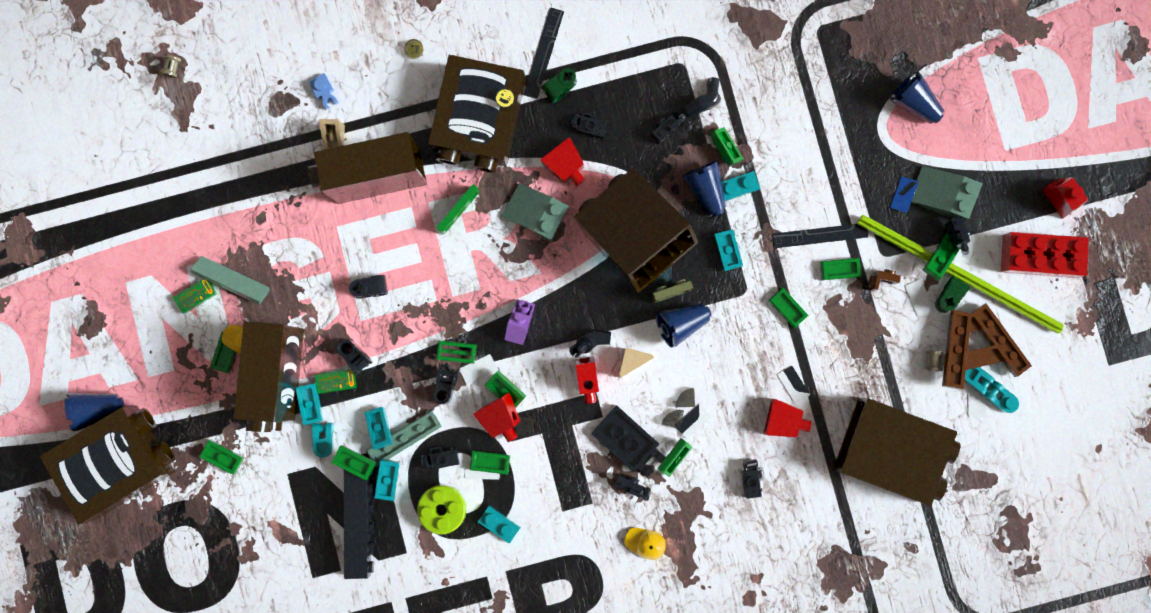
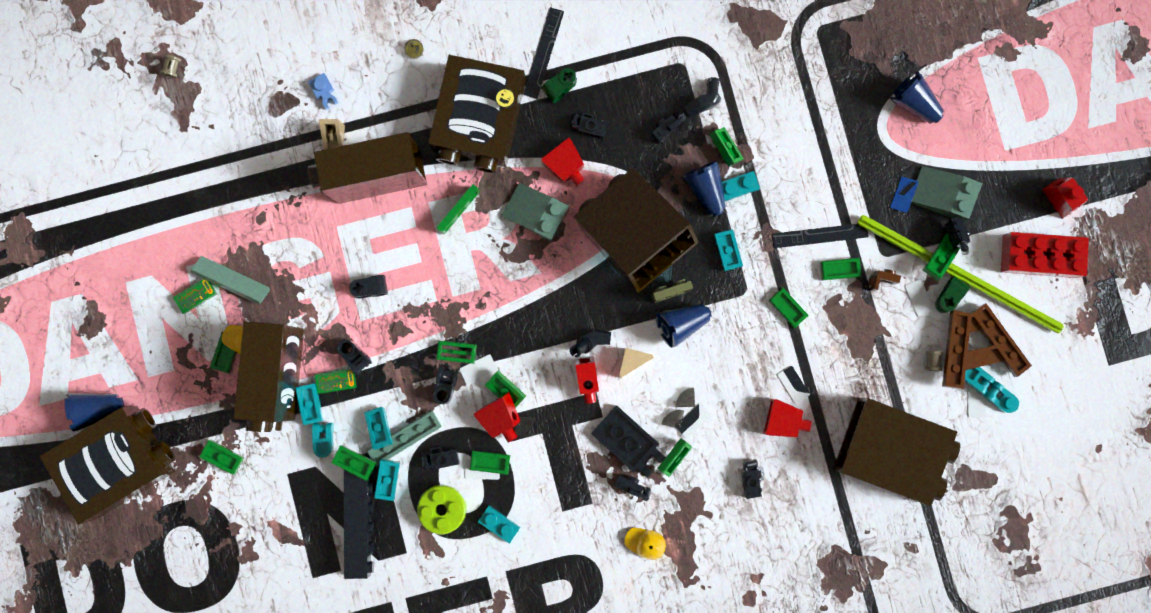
medium lavender slope [504,299,535,345] -> none

